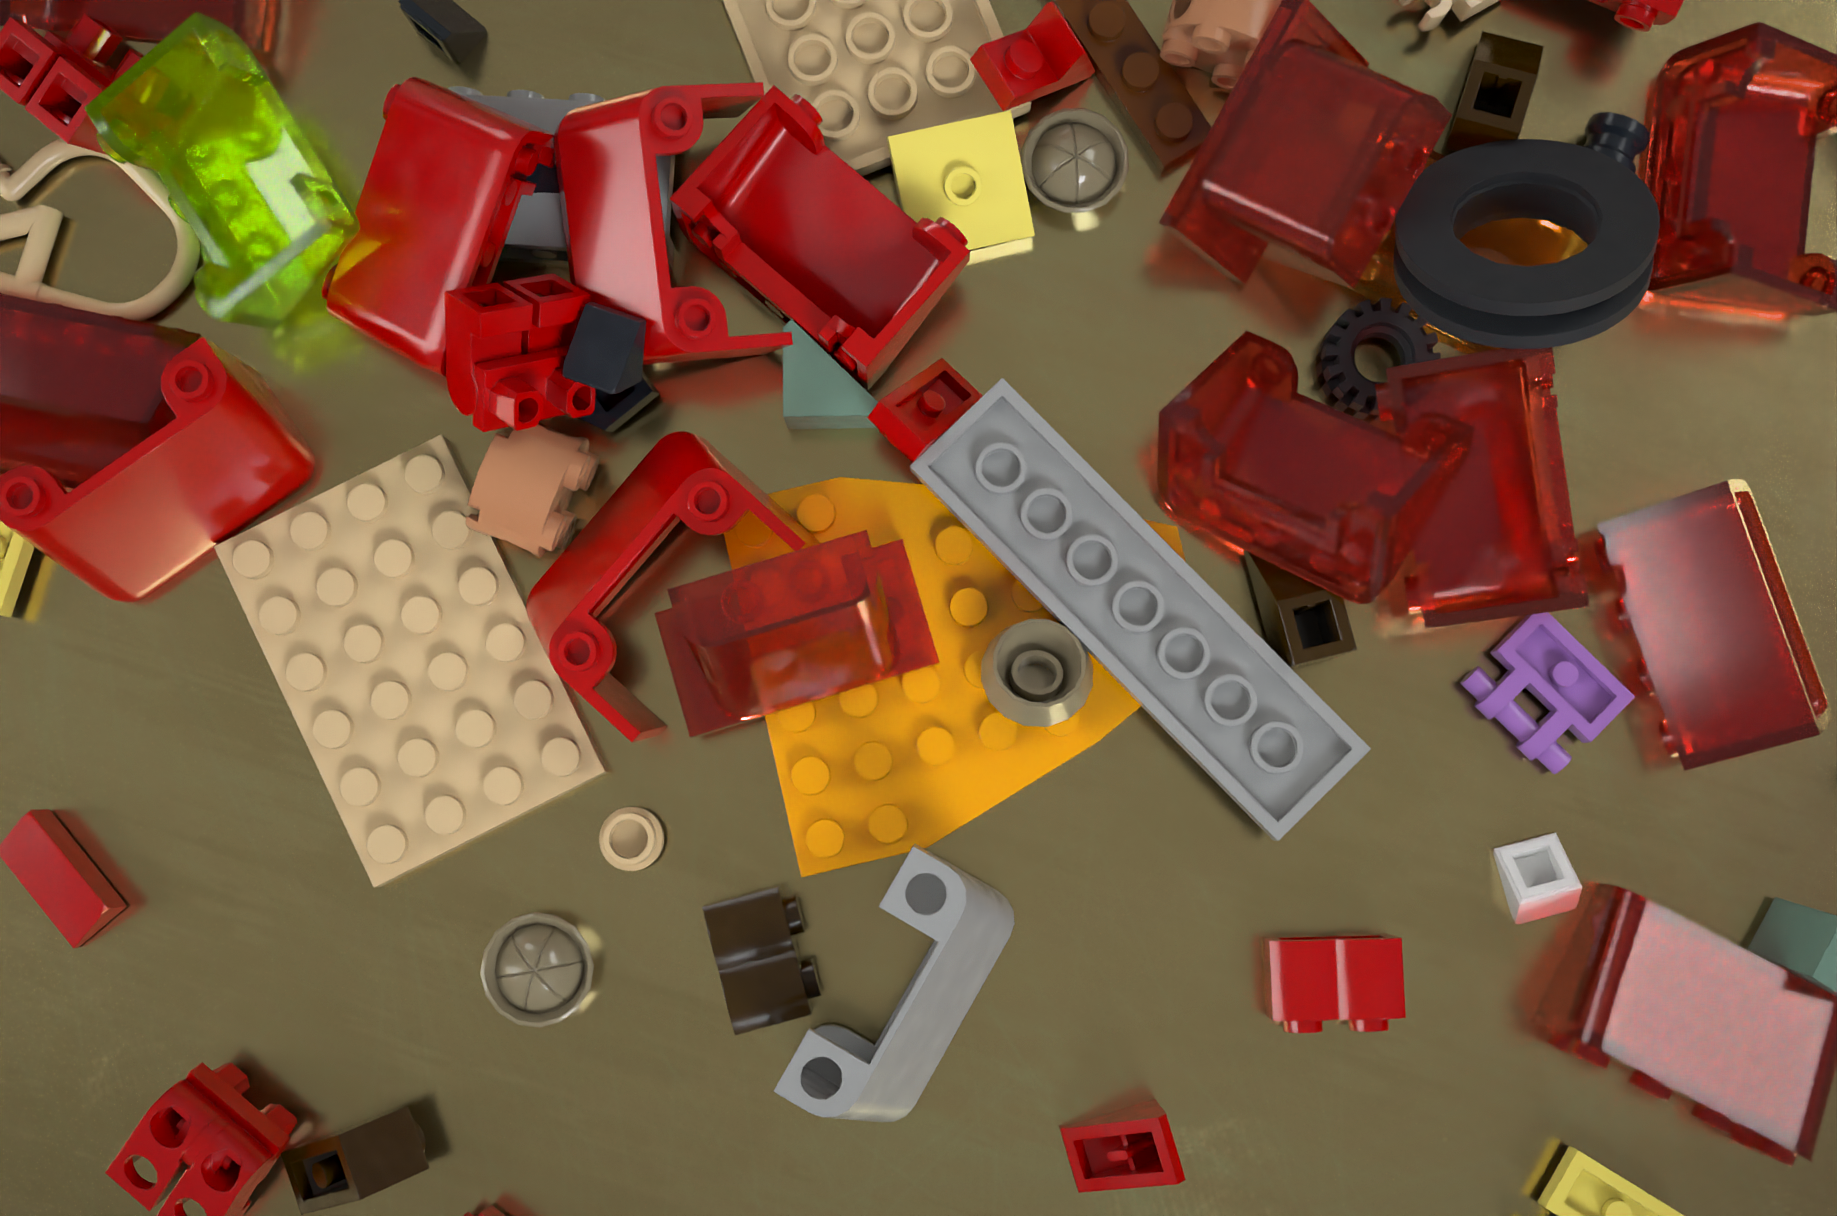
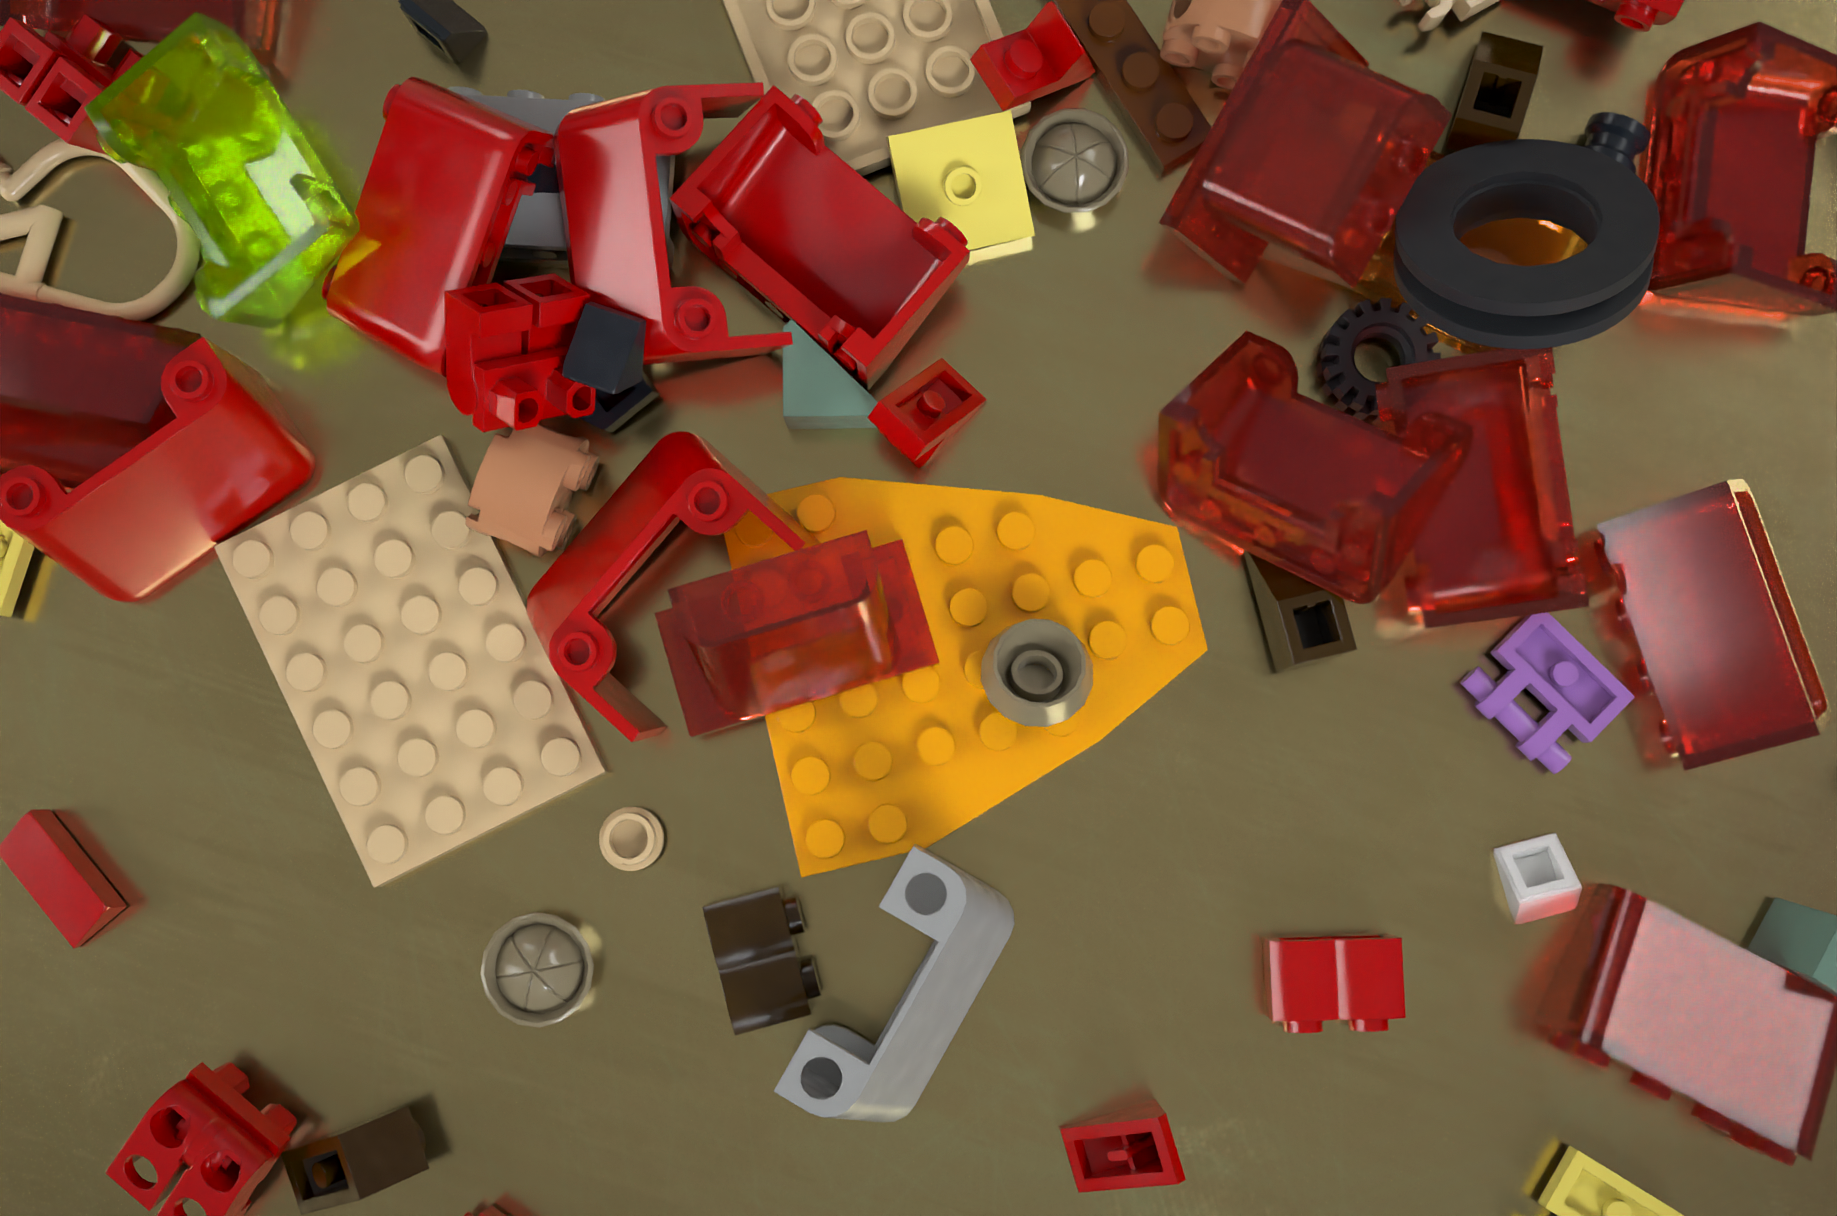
light grey plate [910,378,1371,841] -> none

